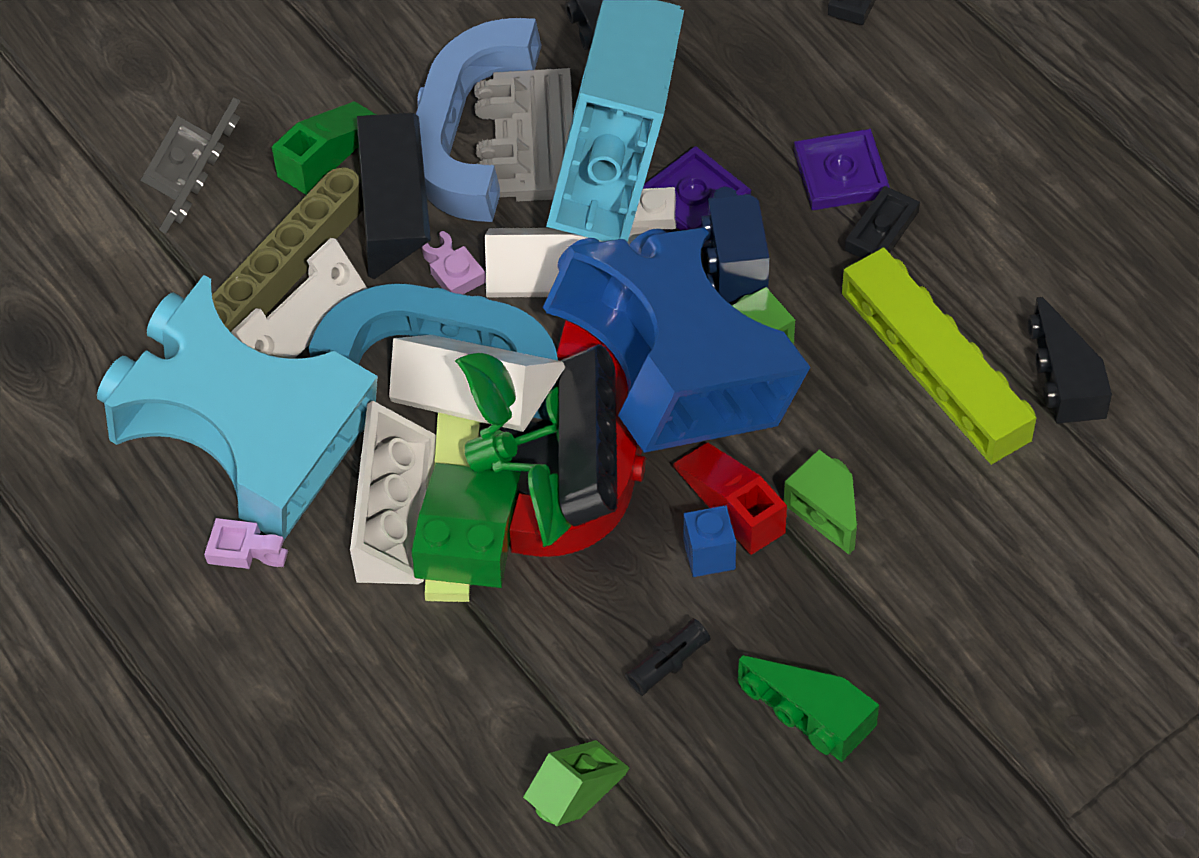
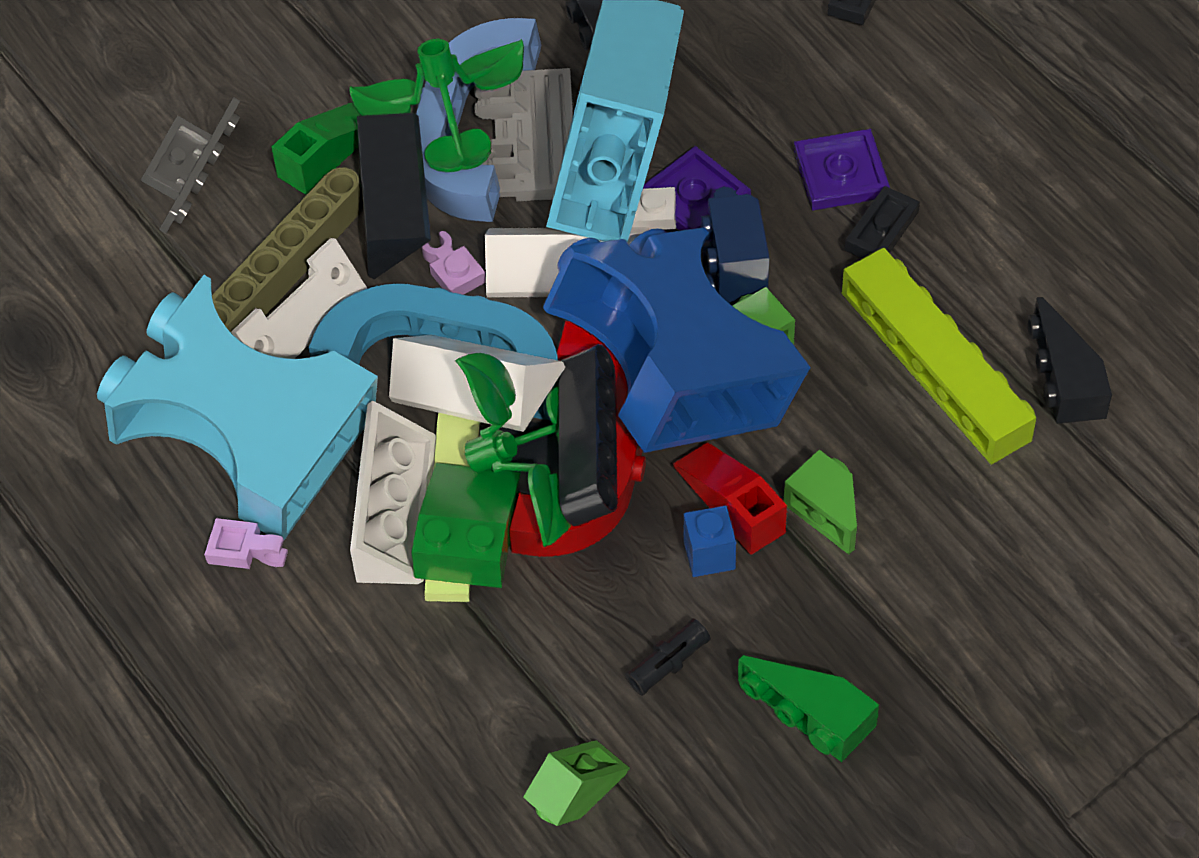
none -> green plant [350,39,524,172]

